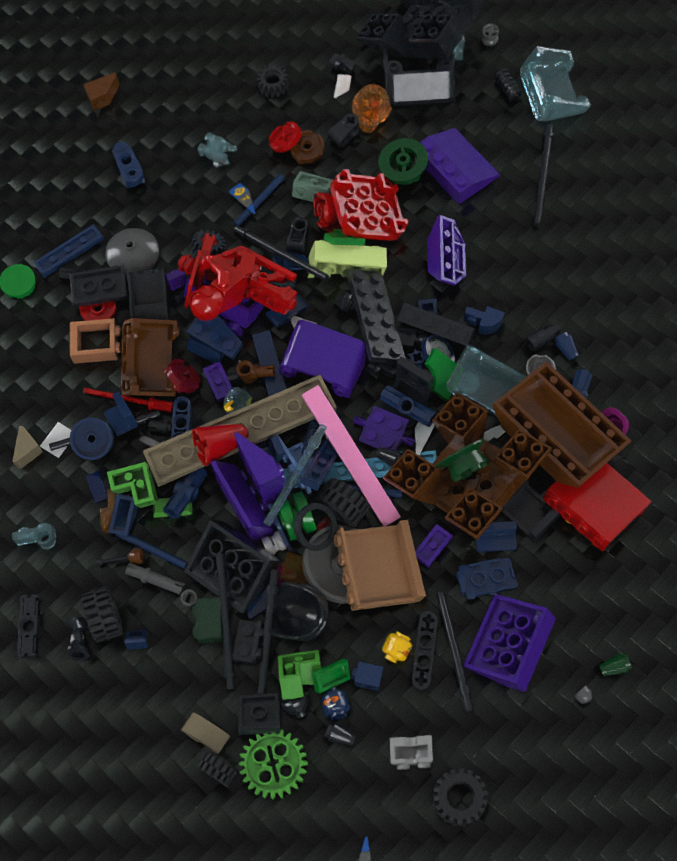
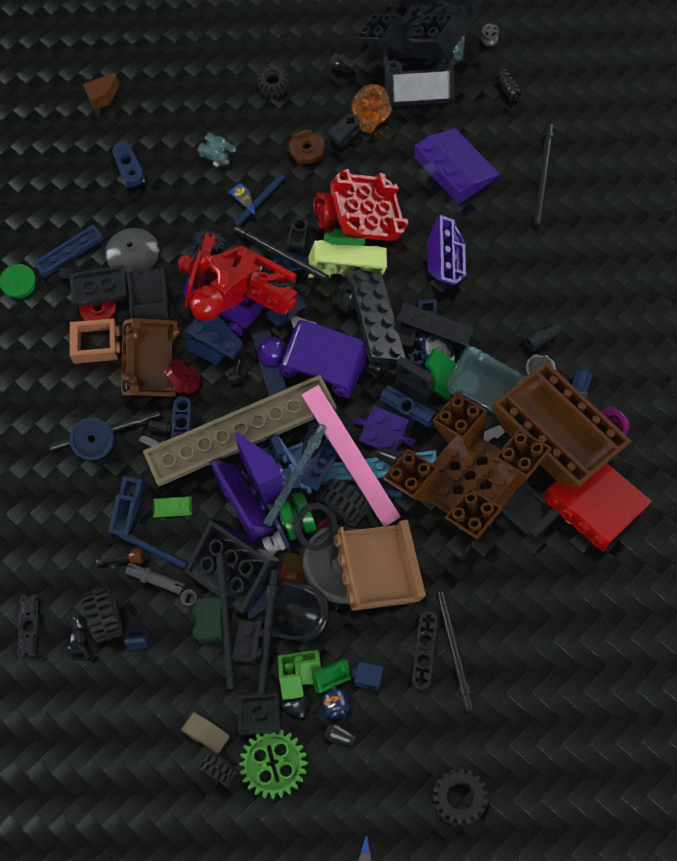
dark tan slope [12,426,43,468] -> none
clear light blue plate [12,523,57,550] -> none
white sticker [40,422,71,458] -> none
red piece [83,388,174,413] -> none
clear blue window [86,471,108,503] -> none
clear orange slope [100,489,117,533] -> none
dark blue panel [104,392,138,436] -> none
bright green brick [107,462,159,508] -> none
dark blue piece [163,468,208,519] -> none
dark purple bracket [166,269,187,291] -> none
red cone [192,424,249,466] -> none
dark purple plate [203,362,235,403] -> none
clear light blue hair [224,387,252,414] -> none
reddish brown pin [236,361,275,384] -> none
red tile [269,122,302,153] -> none
sand green bracket [292,171,333,202] -> none
white sticker [334,74,351,98] -> none
dark green piece [378,138,428,185] -> none
yellow head [382,631,412,663] -> none
light grey cylinder [390,735,433,770] -> none
white sticker [415,422,435,455] -> none
dark purple plate [415,524,453,568] -> none
dark green piece [435,439,488,483] -> none
dark blue piece [456,558,519,600] -> none
dark purple slope [463,594,556,692] -> none
dark blue brick [464,306,505,334] -> none
dark blue panel [476,521,517,552] -> none
clear light blue windscreen [520,47,591,122] -> none
dark blue cone [554,332,579,361] -> none
dark grey hinge [574,685,592,703] -> none
dark green cone [599,653,632,676] -> none
none -> dark purple hair [257,336,287,366]

